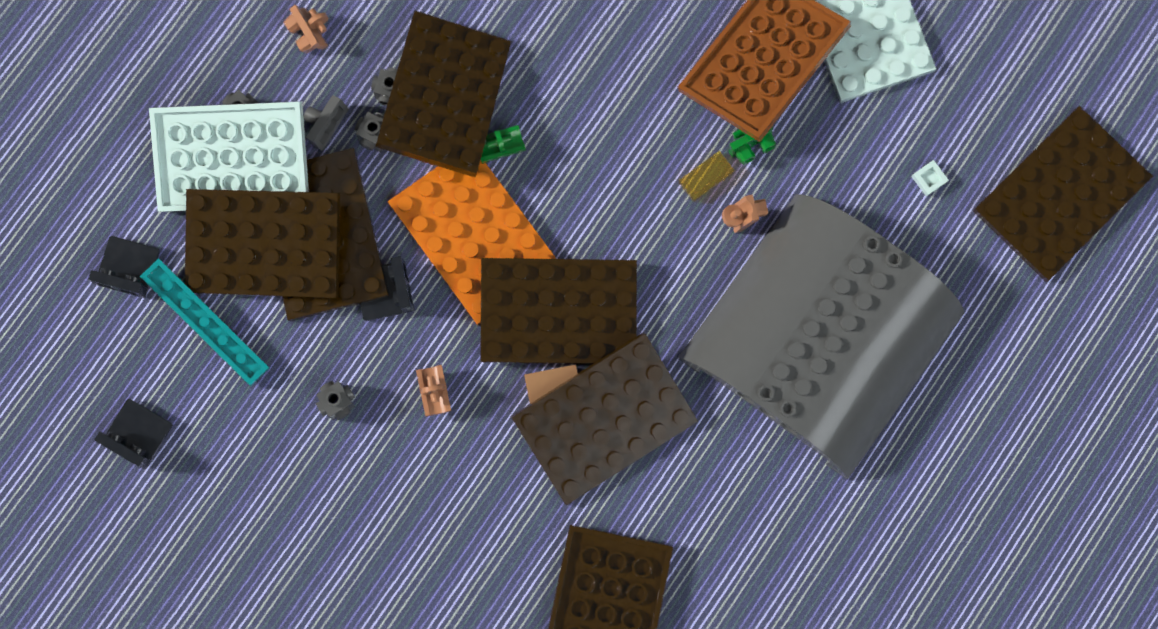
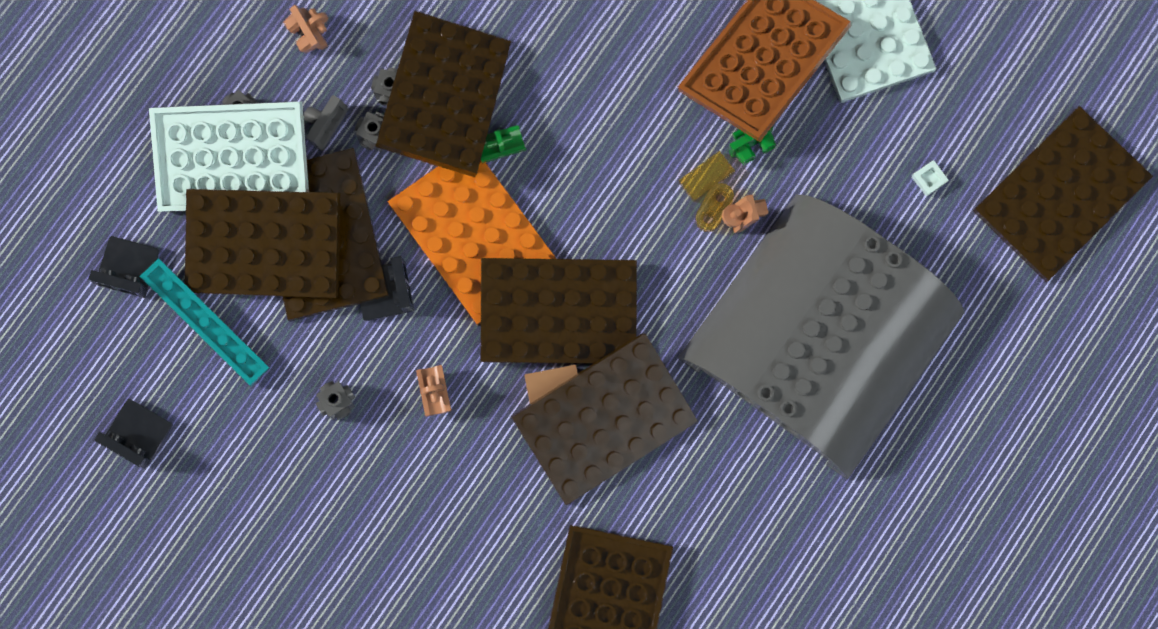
none -> clear yellow plate [695,183,734,232]

